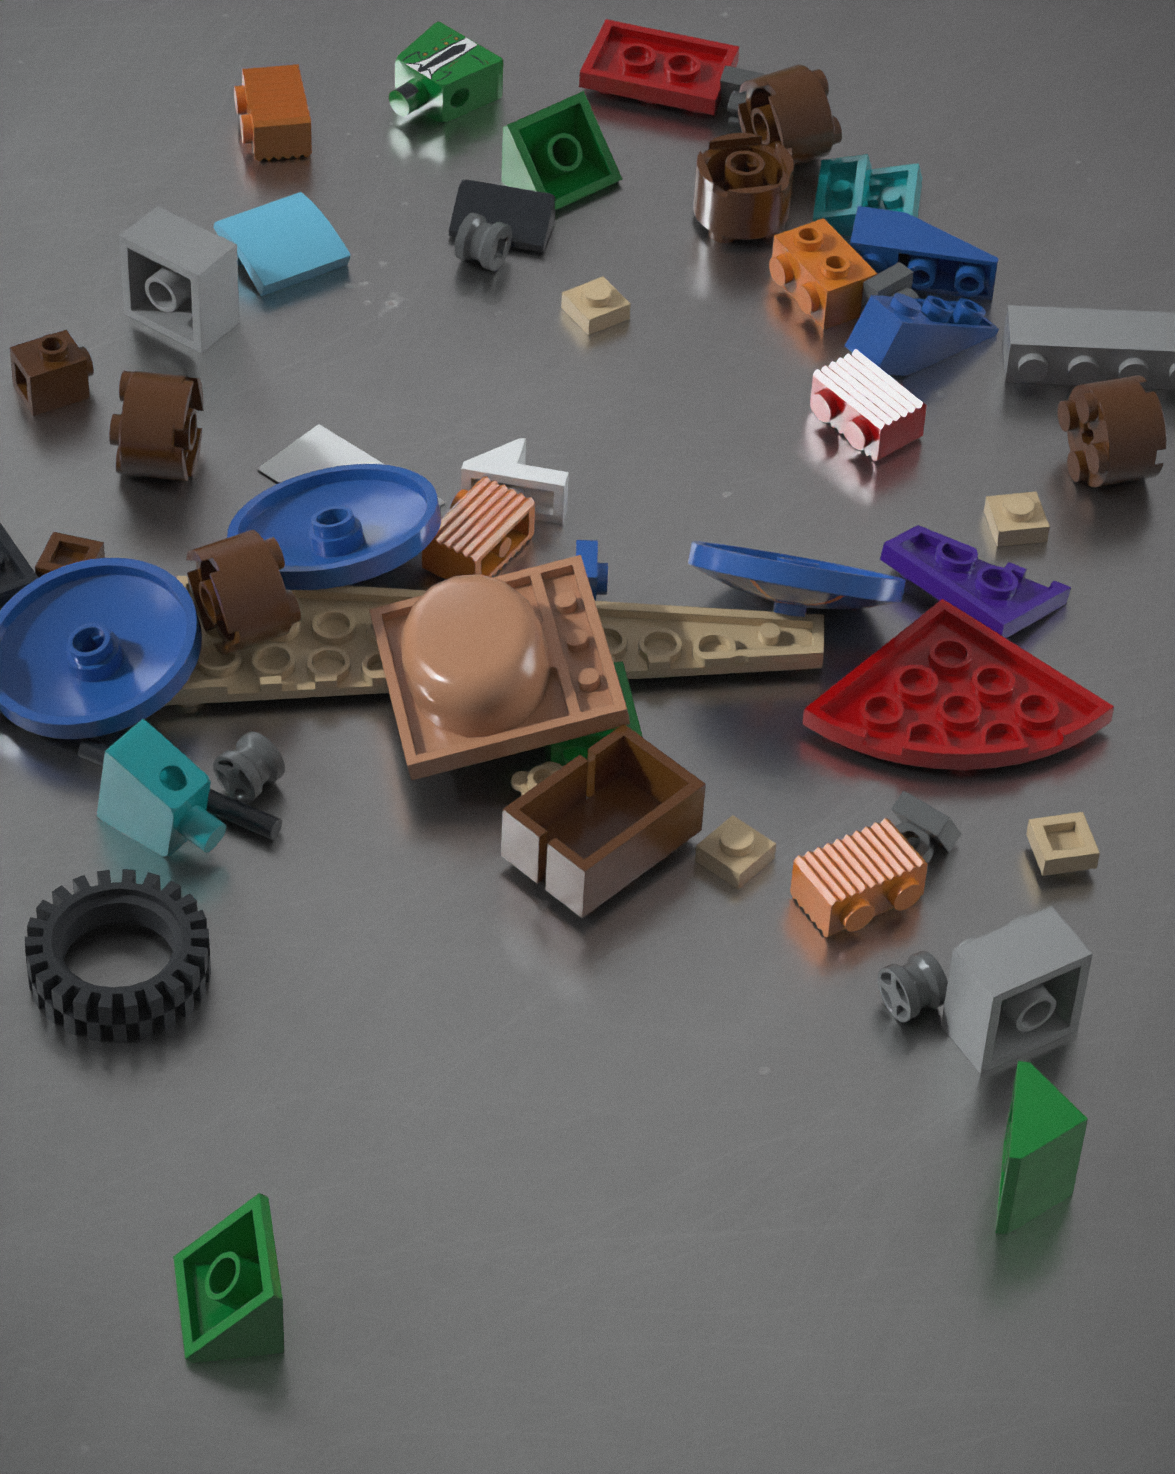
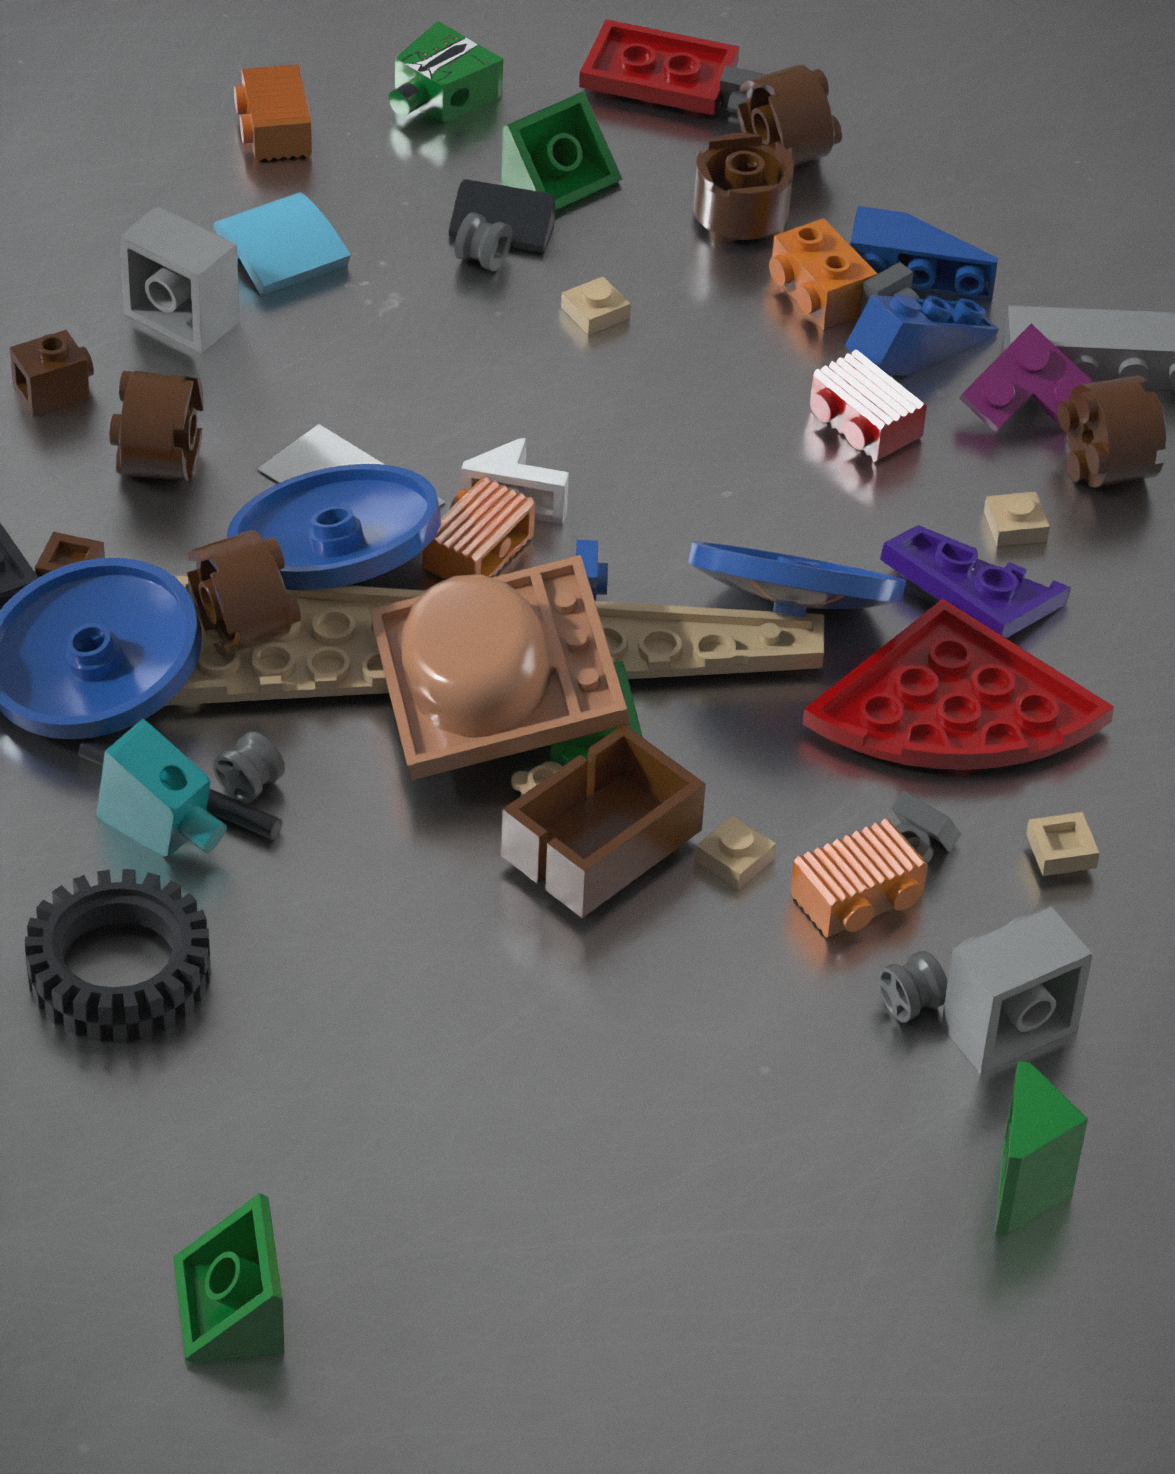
teal slope [813,154,922,236] -> none
none -> magenta plate [959,323,1093,433]

